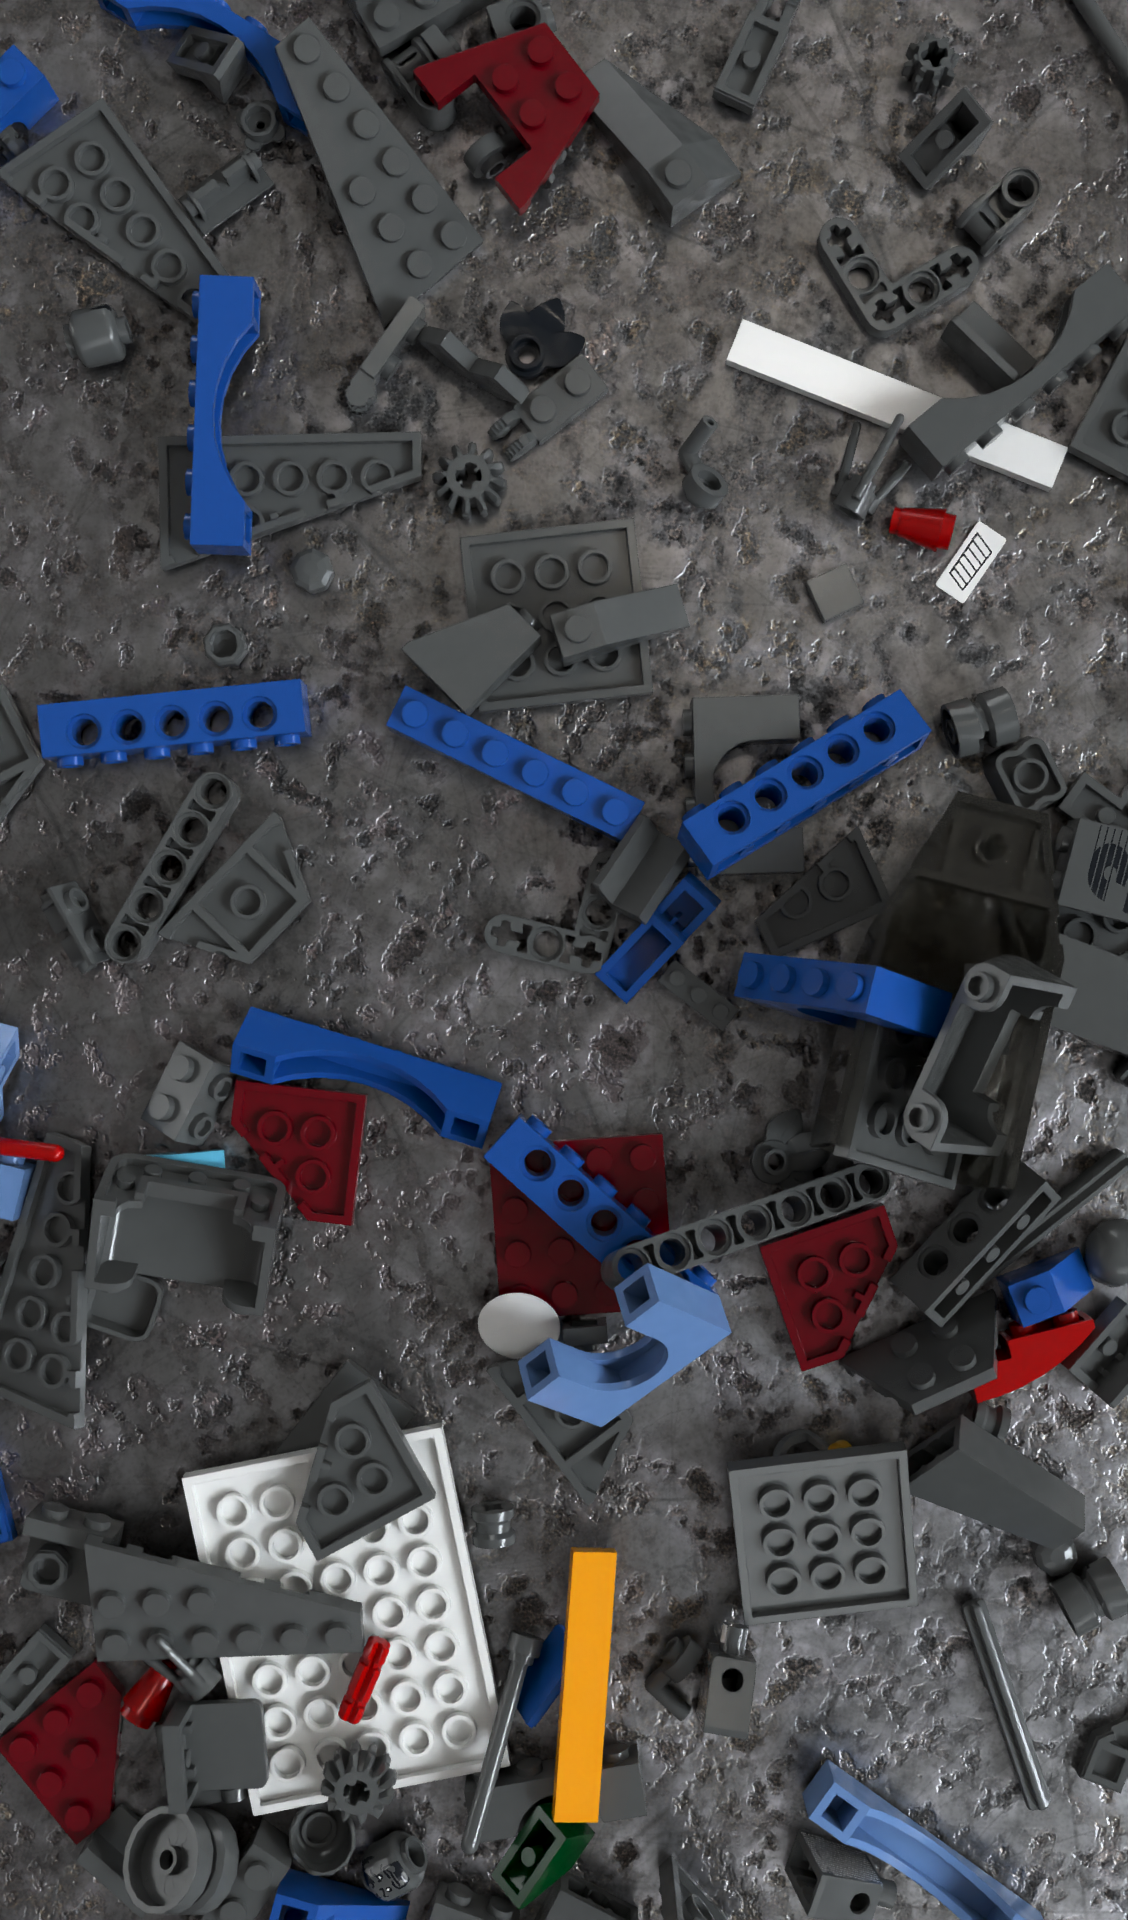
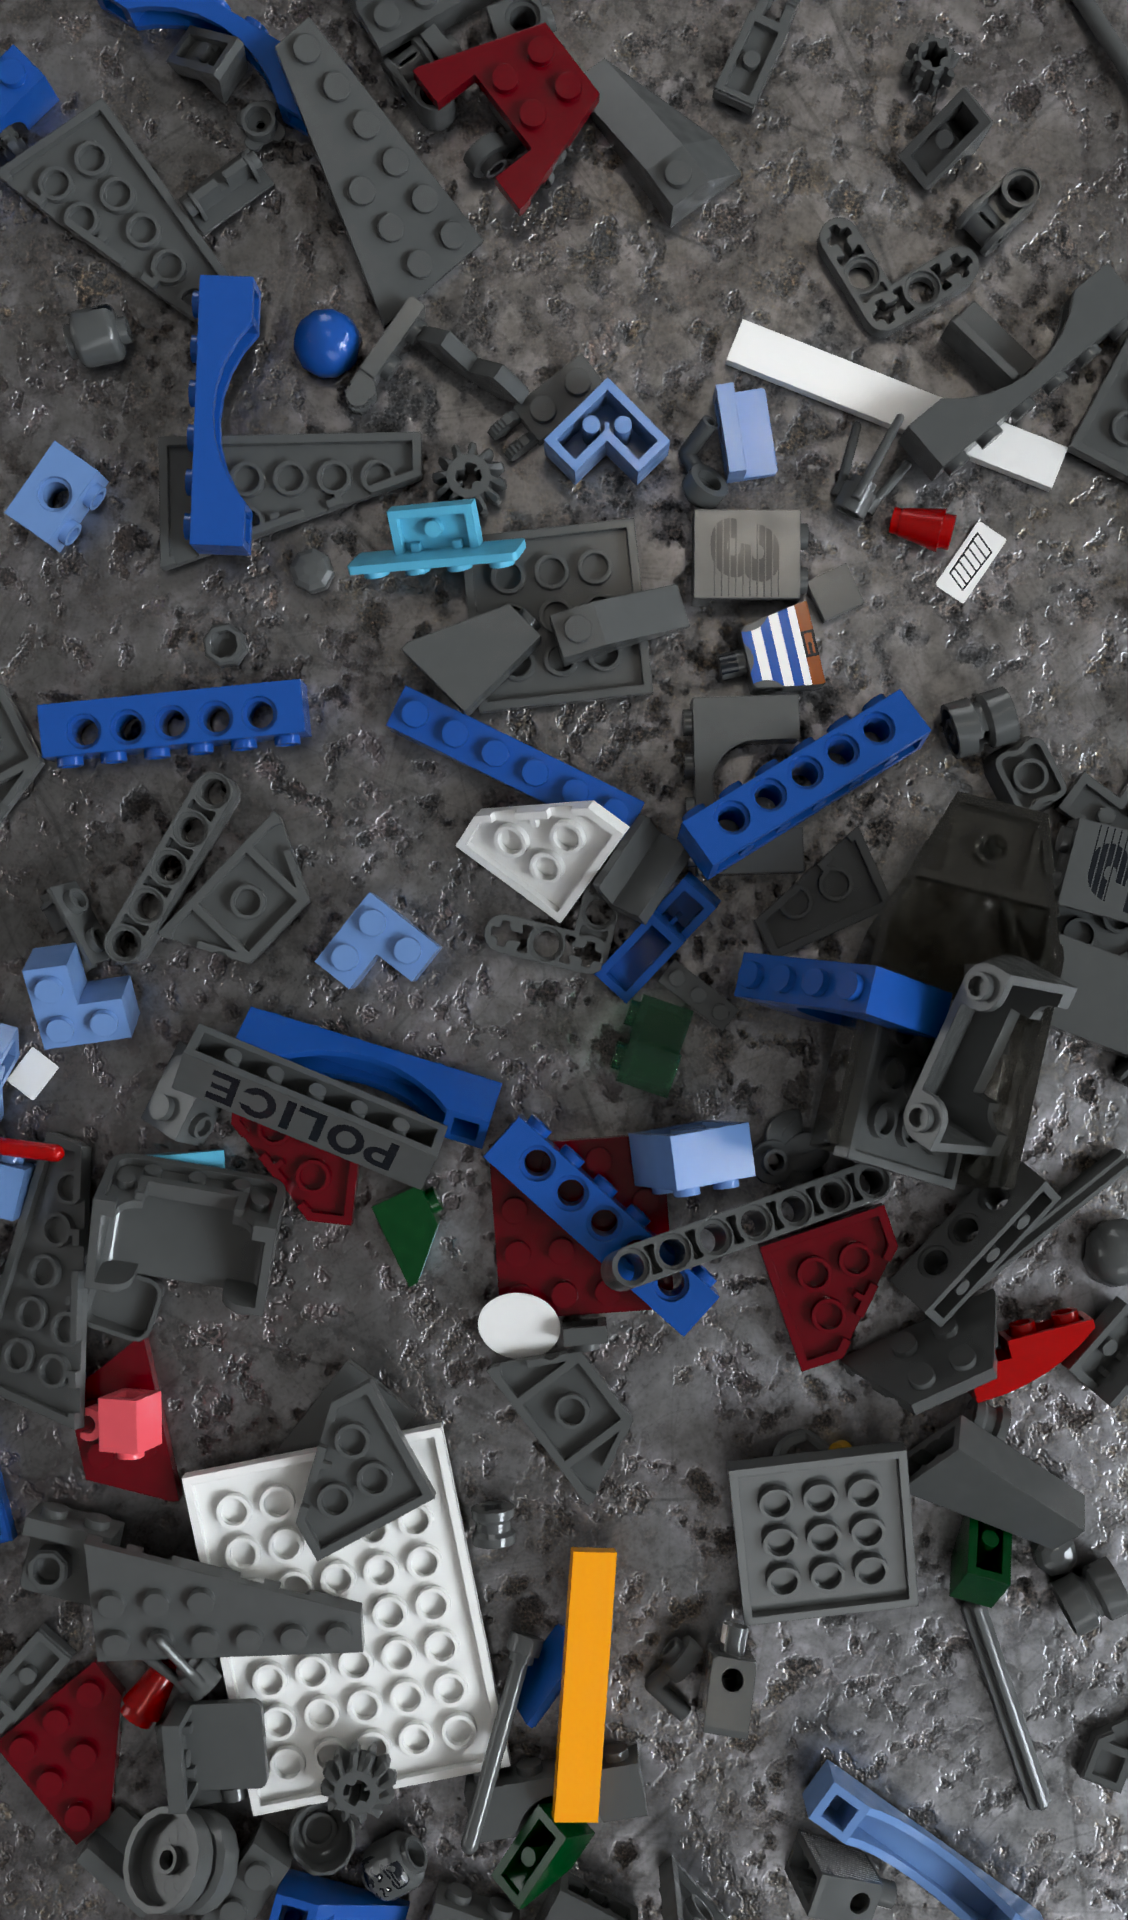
red axle [338,1635,390,1724] -> none
black plate [500,298,585,379] -> none
medium blue arch [518,1263,732,1427] -> none
blue slope [996,1246,1094,1328] -> none
none -> medium blue brick [4,440,109,552]
none -> white sticker [7,1047,59,1100]
none -> medium blue brick [22,942,140,1050]
none -> dark red wing [75,1337,183,1502]
none -> coral brick [80,1388,162,1460]
none -> dark grey brick [171,1023,448,1190]
none -> blue hair [294,309,362,378]
none -> medium blue brick [314,892,443,989]
none -> medium azure bracket [347,498,526,579]
none -> dark green slope [371,1183,444,1287]
none -> white plate [455,800,630,923]
none -> medium blue brick [544,377,670,486]
none -> clear green brick [609,993,694,1098]
none -> medium blue brick [628,1120,756,1198]
none -> panel [691,509,809,607]
none -> medium blue panel [713,382,778,484]
none -> torso [716,601,826,694]
none -> dark green slope [949,1515,1012,1608]

